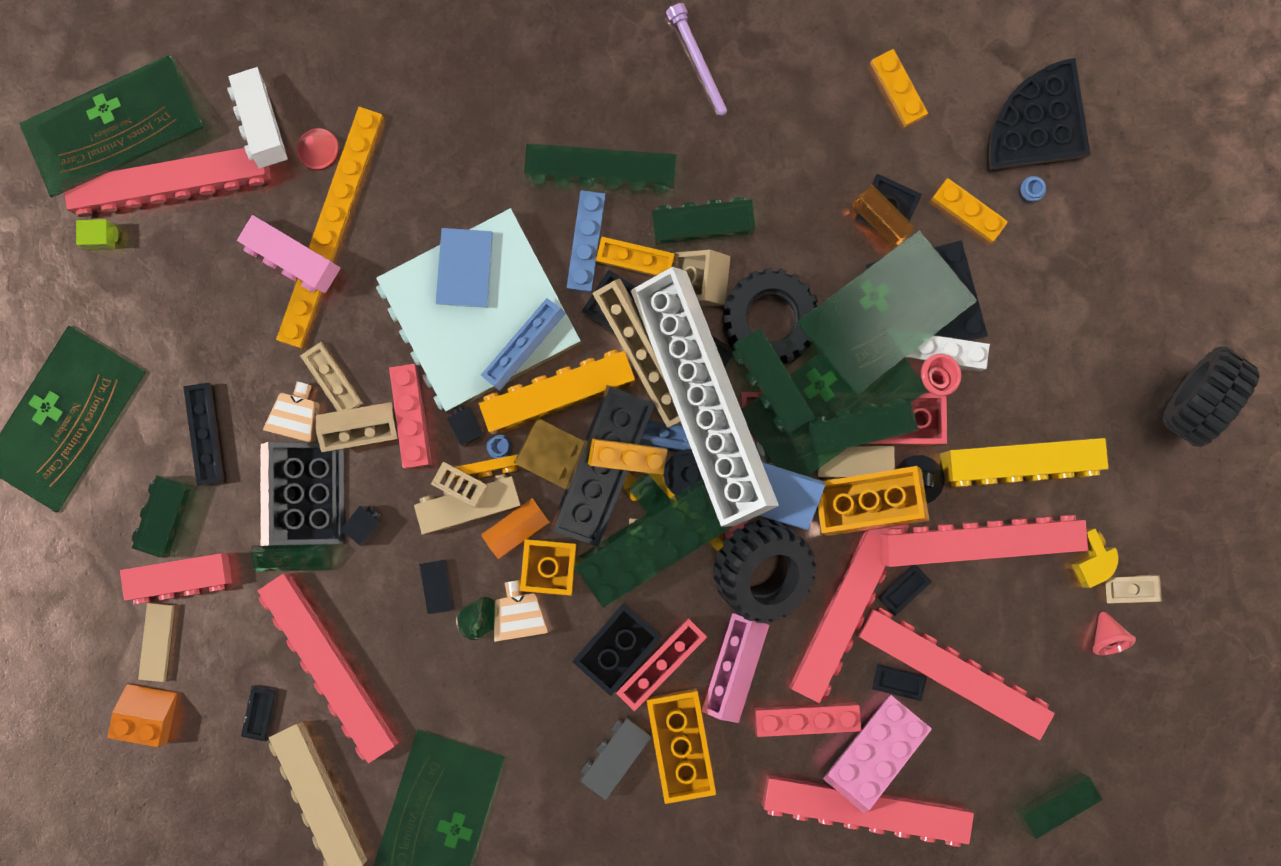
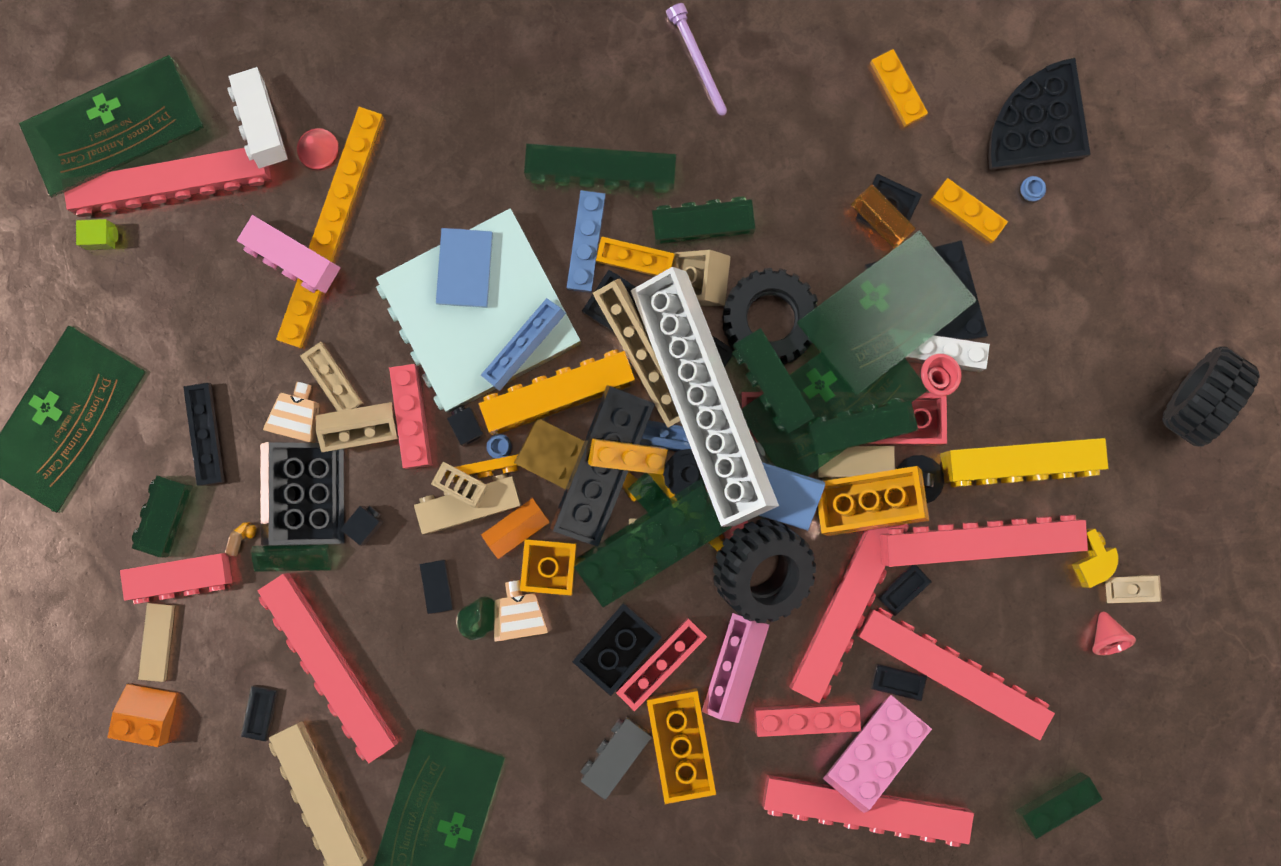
none -> arm [225,522,257,556]

